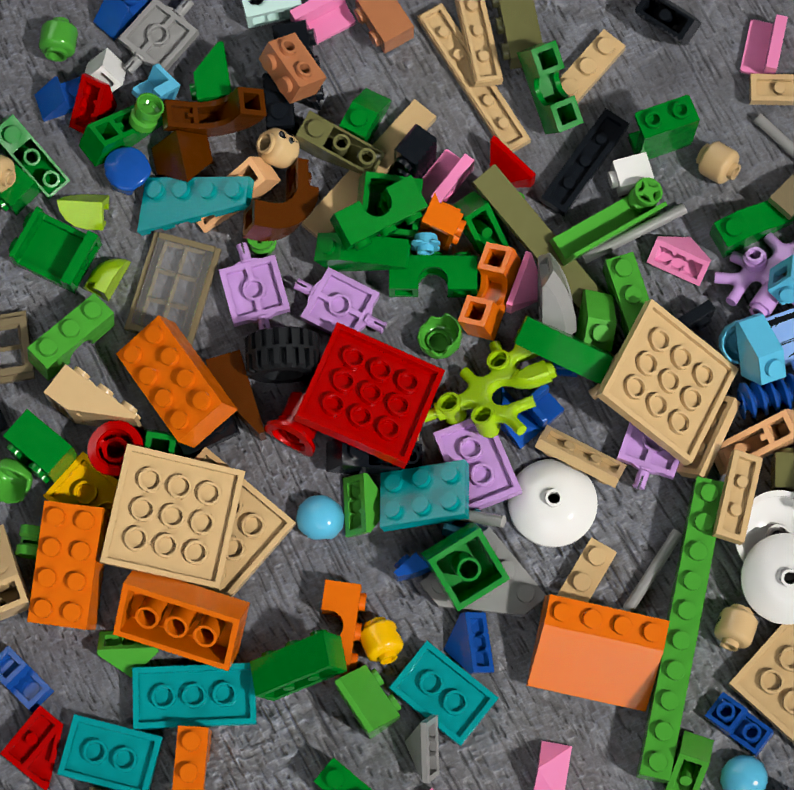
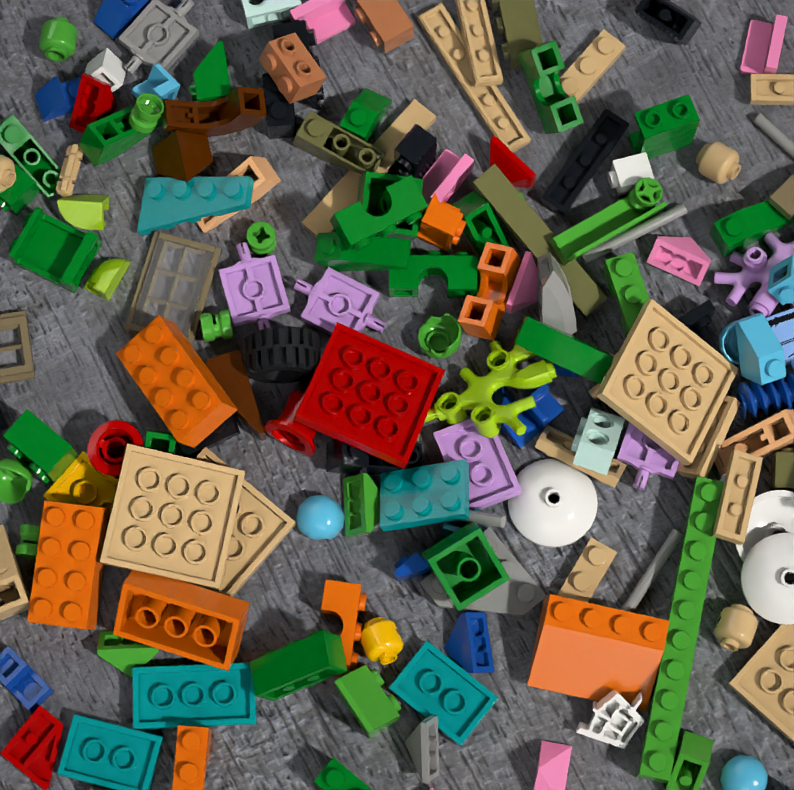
bright green arch [27,293,115,381] -> none
tan slope [43,364,144,433] -> none
blue hair [104,147,151,196] -> none
reddish brown arch [243,158,319,241] -> none
tan head [256,127,300,169] -> none
medium azure plate [411,232,440,255] -> none
bright green slope [575,289,617,352] -> none
blue slope [705,692,774,757] -> none
none -> tan axle [56,144,84,197]
none -> bright green wheel [200,309,234,342]
none -> light aqua brick [570,407,625,475]
none -> white piece [576,690,645,749]

